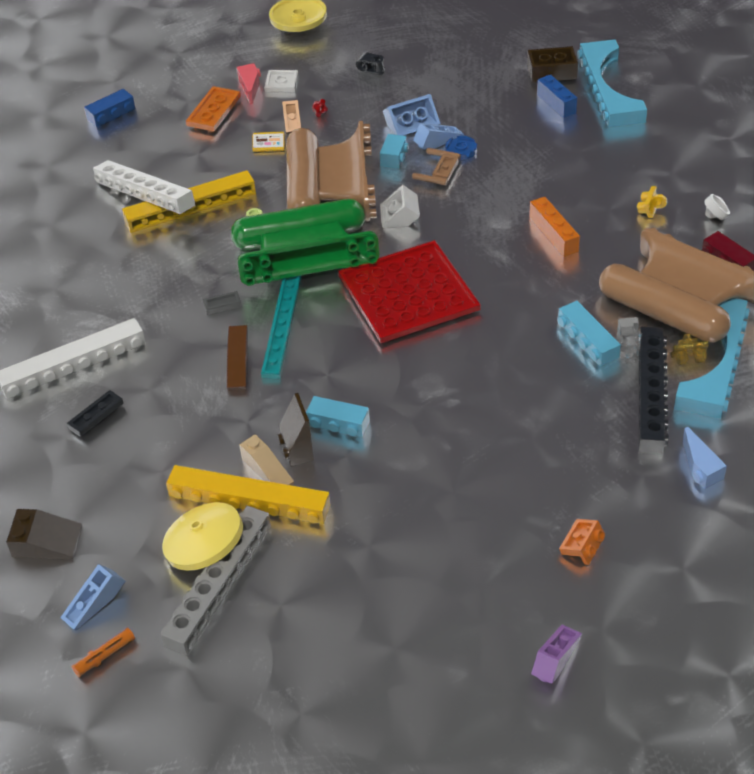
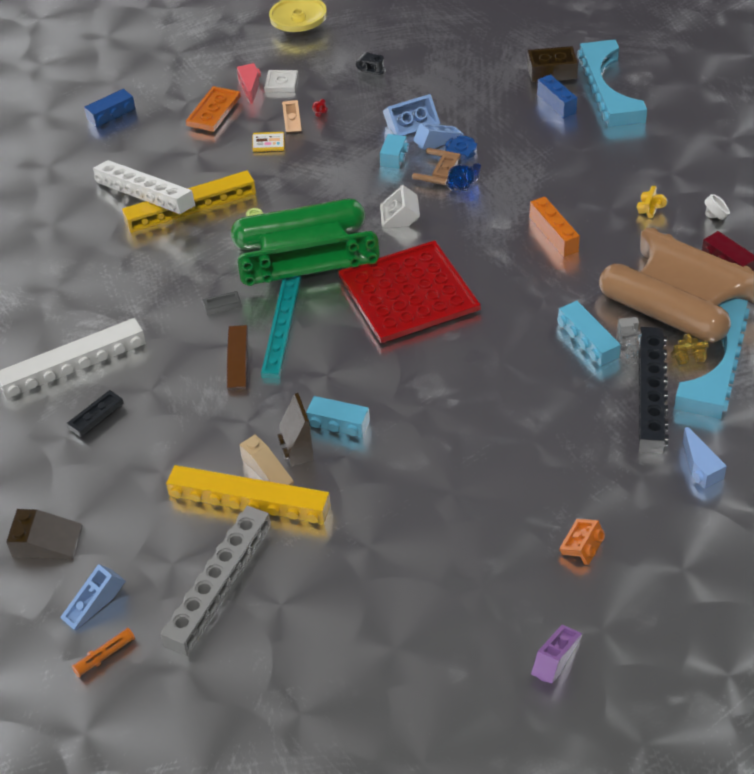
light yellow dish [162,502,243,571] -> none
medium nougat piece [286,121,377,222] -> none
none -> clear blue hair [446,163,481,192]

